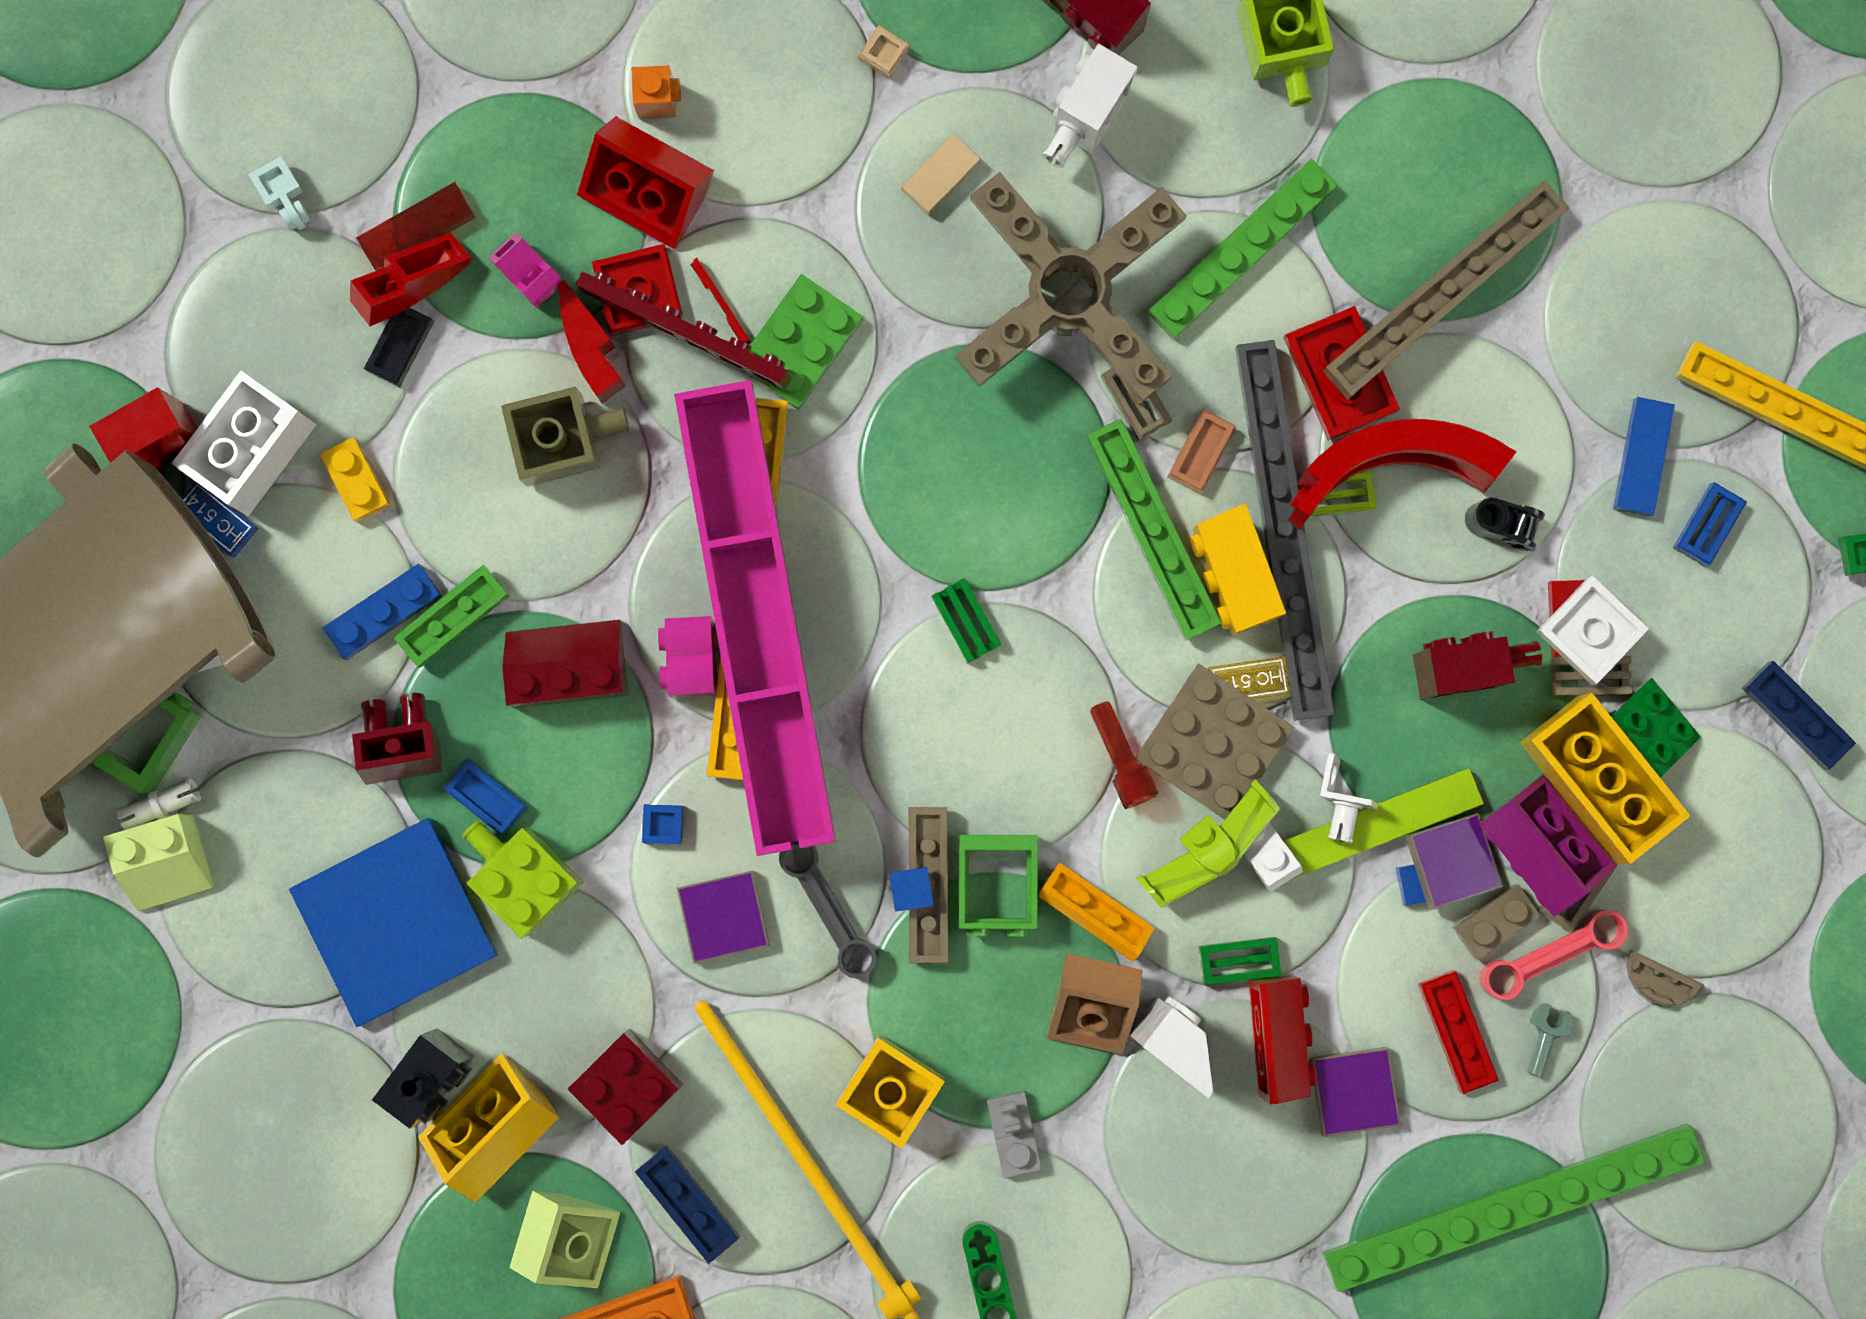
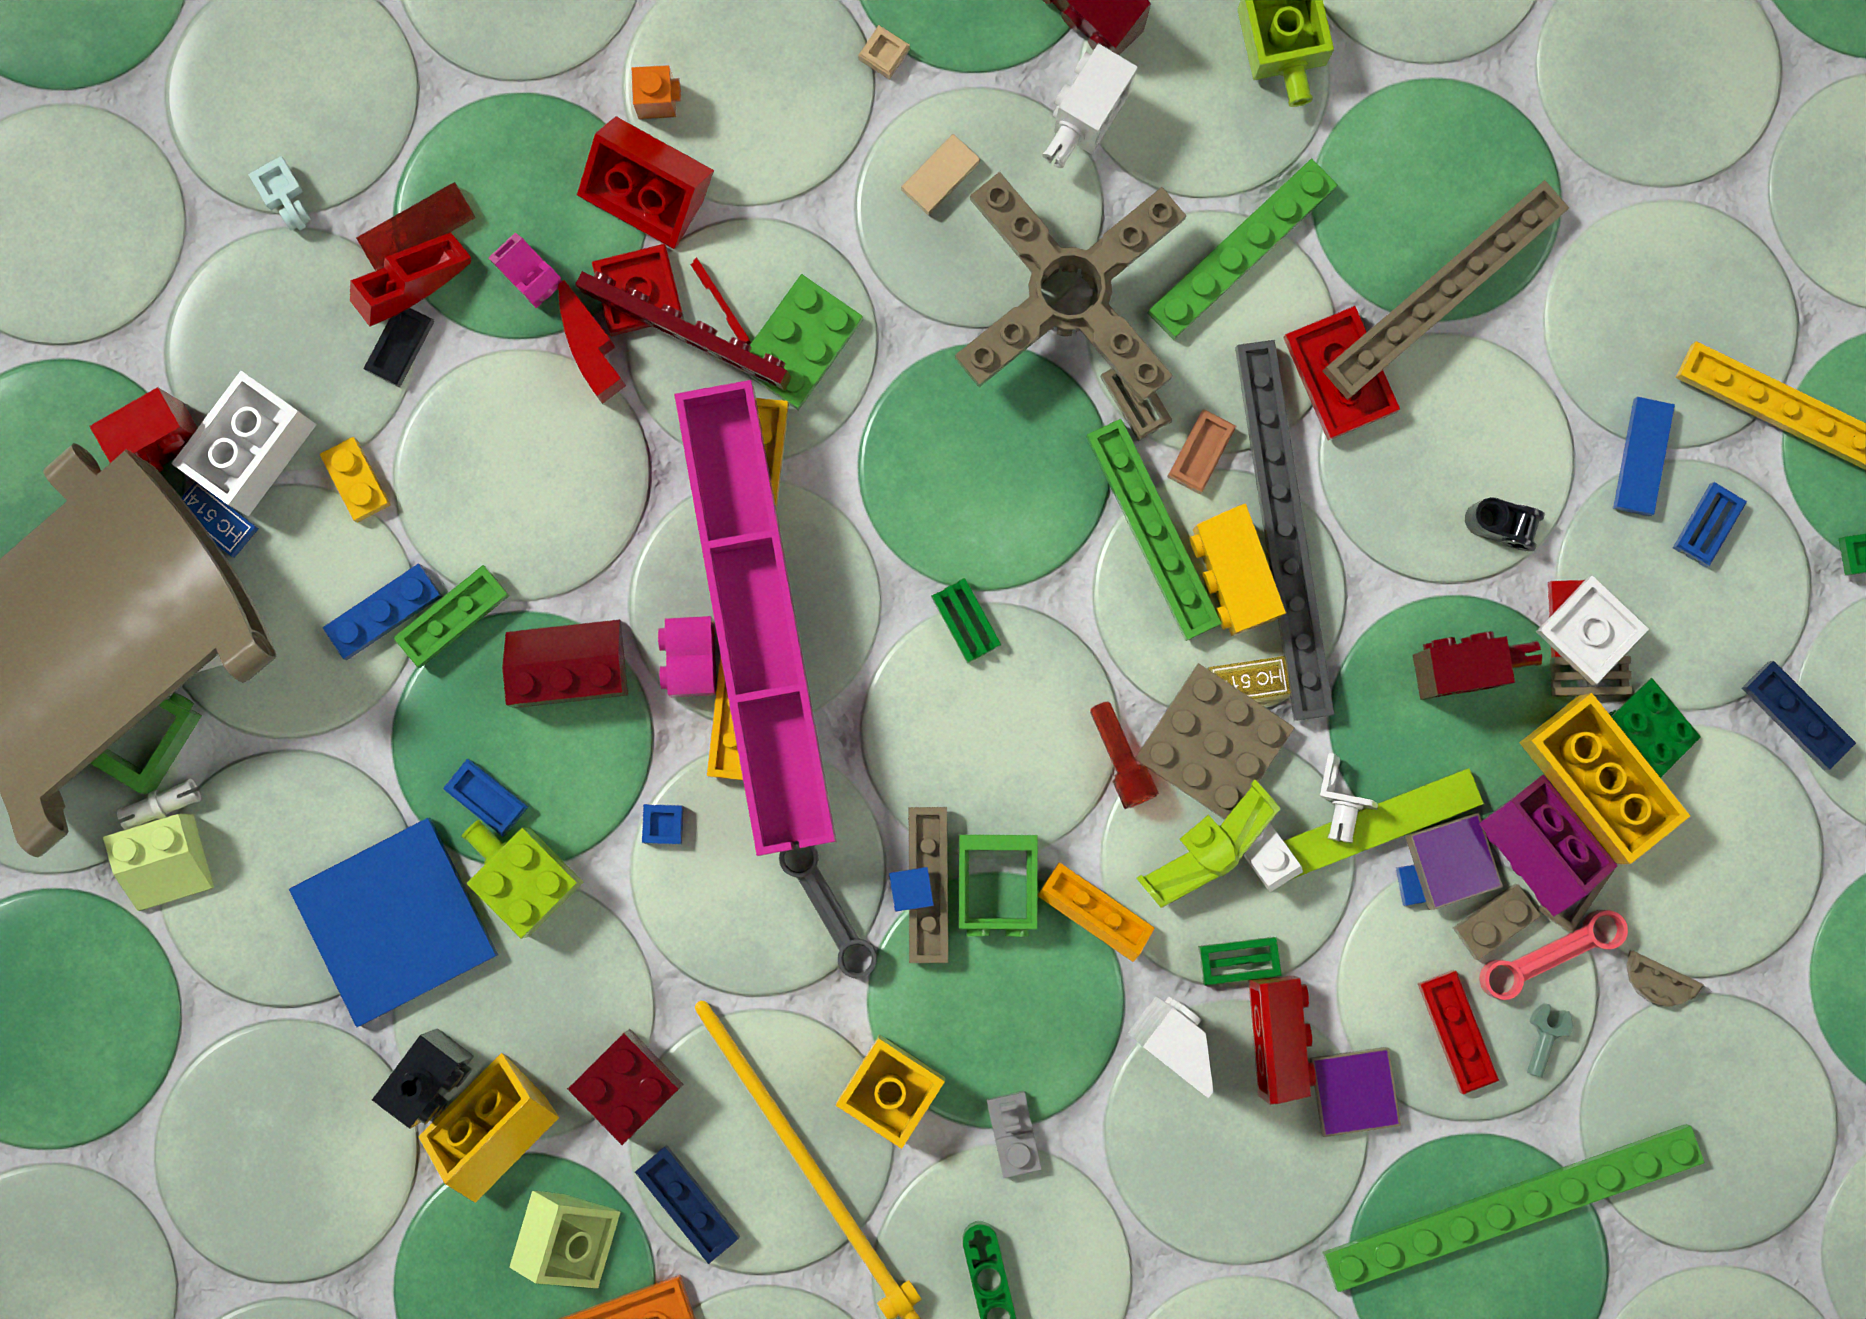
dark red brick [352,692,443,785] -> none
olive brick [501,386,630,487] -> none
dark purple tile [677,871,770,964] -> none
medium nougat slope [1047,953,1143,1055] -> none
red arch [1288,419,1517,529] -> none
lime tile [1297,471,1377,517] -> none

